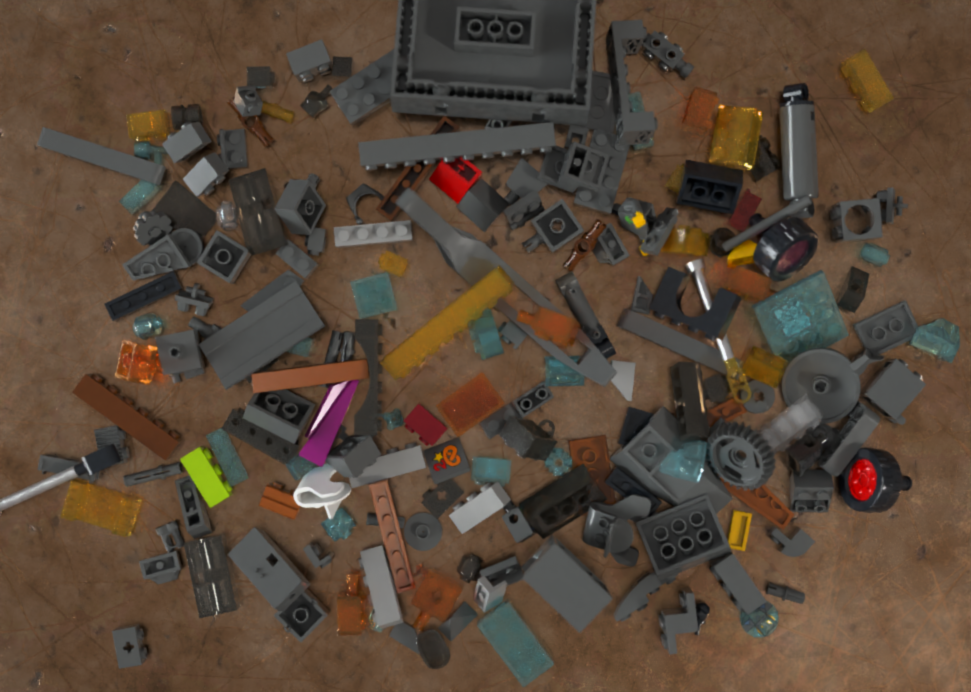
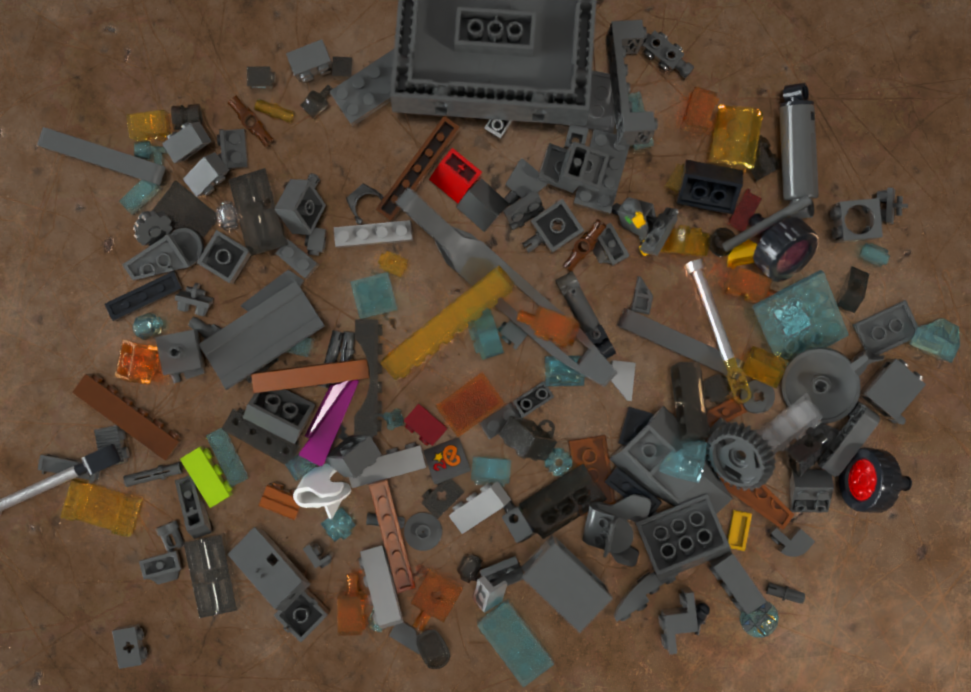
dark grey brick [234,85,263,117] -> none
dark grey brick [358,122,556,171] -> none
dark grey slope [438,601,478,641] -> none
black arch [649,267,742,341] -> none
clear yellow brick [841,49,894,113] -> none

